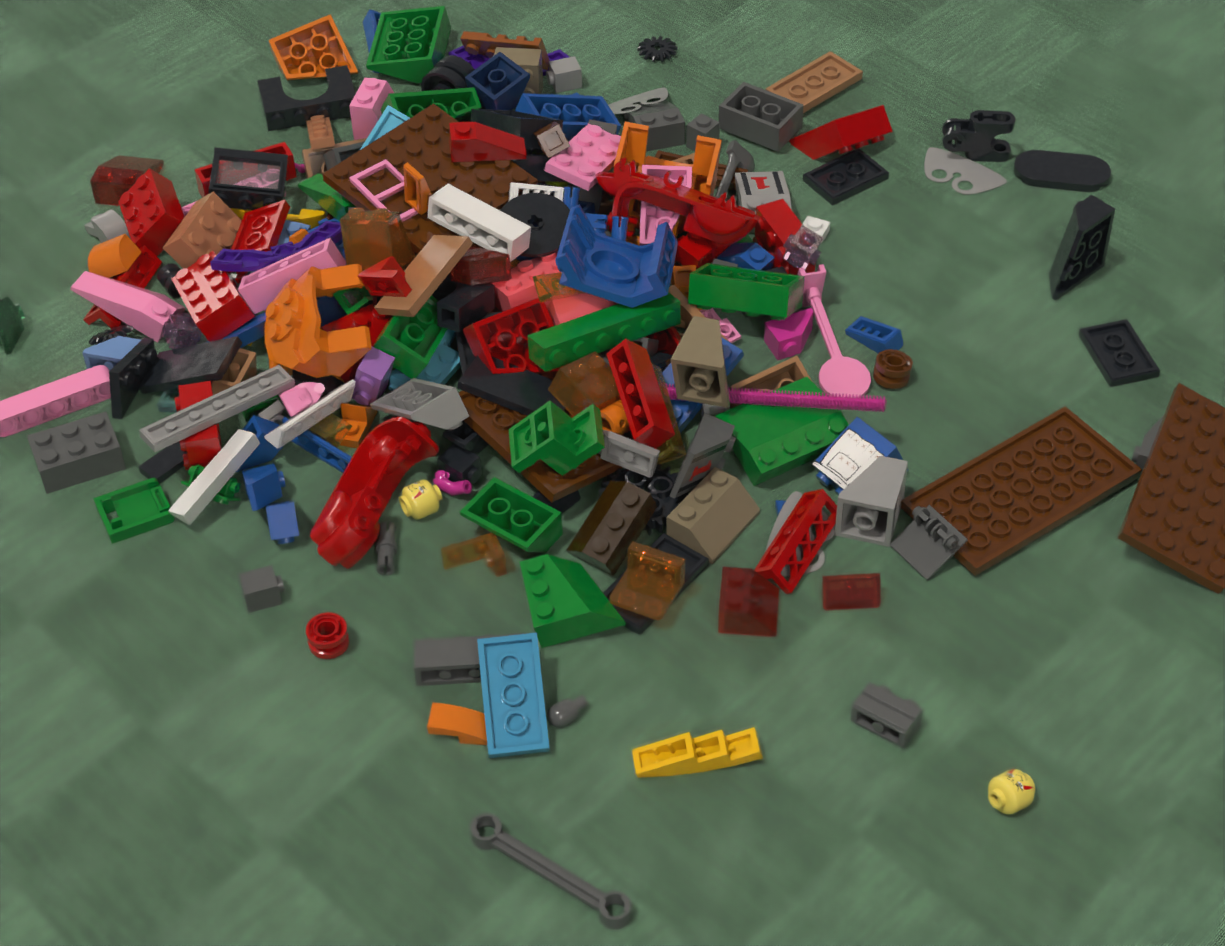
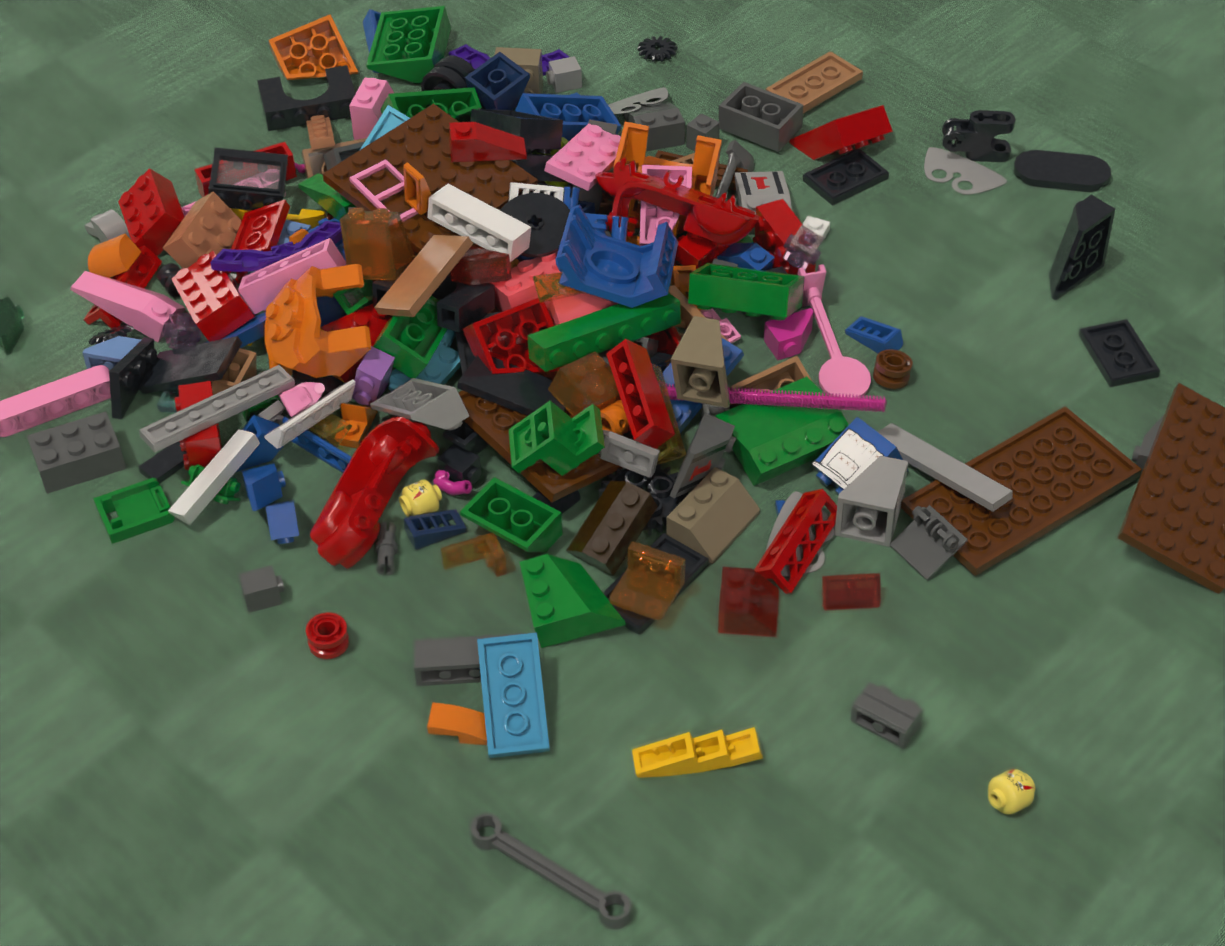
clear red slope [90,155,164,206] -> none
red slope [357,256,412,297] -> none
dark orange wing [460,31,550,70] -> none
brick [533,121,570,158] -> none
dark grey cylinder [548,695,588,728] -> none
none -> dark blue slope [403,509,467,550]
none -> light grey tile [878,423,1013,512]

